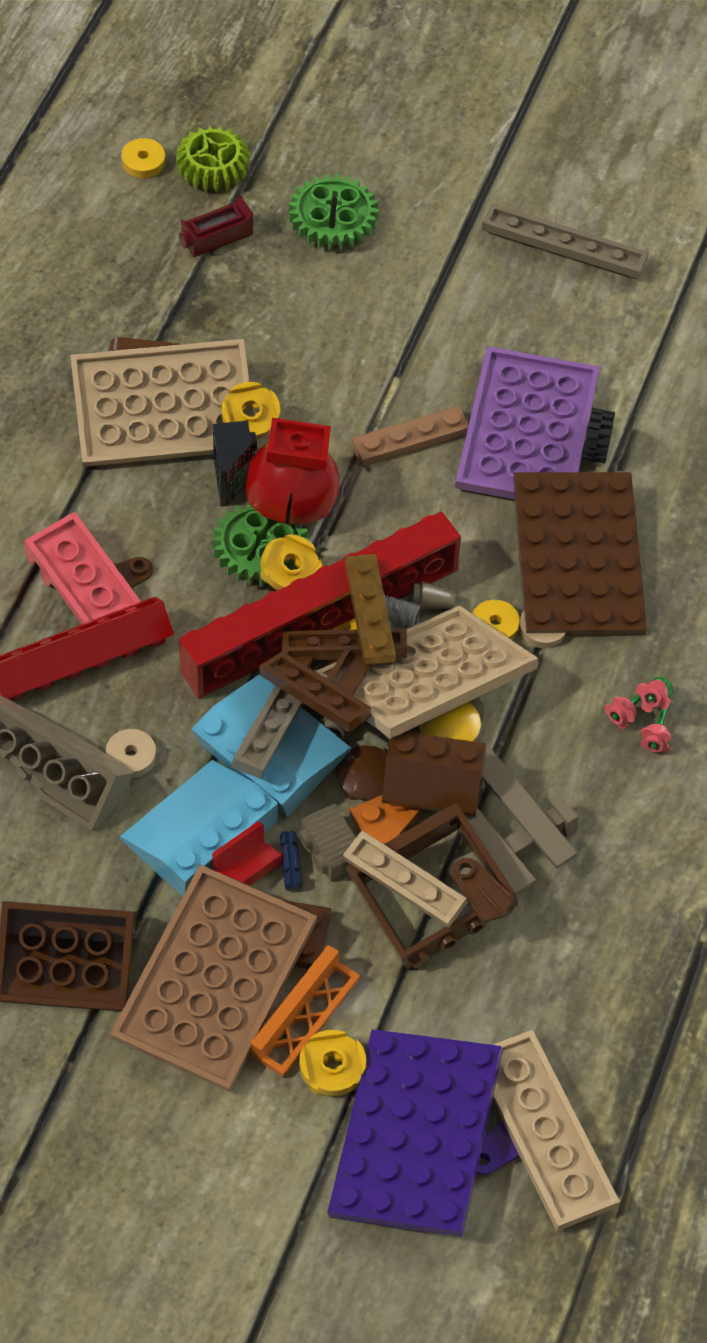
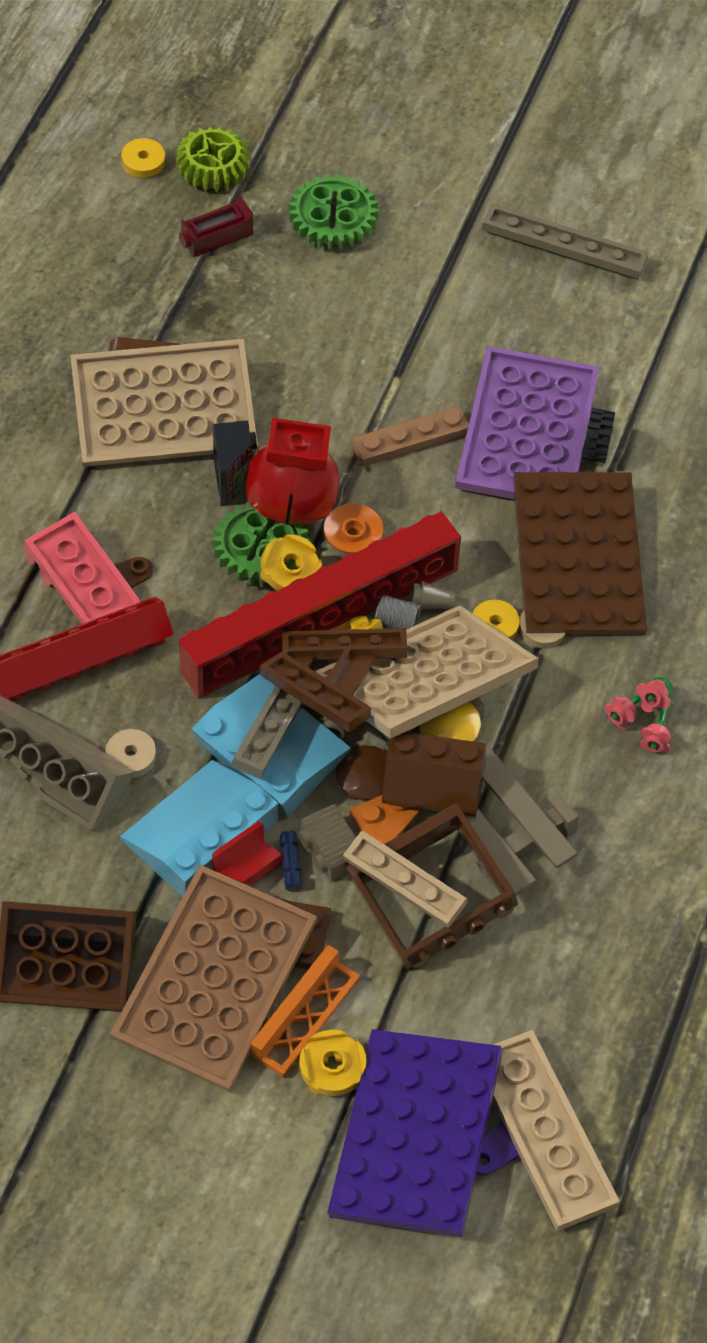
yellow plate [221,382,280,440] -> none
pearl gold plate [345,554,396,665] -> none
reddish brown piece [451,858,515,924] -> none
none -> orange dish [324,503,383,554]

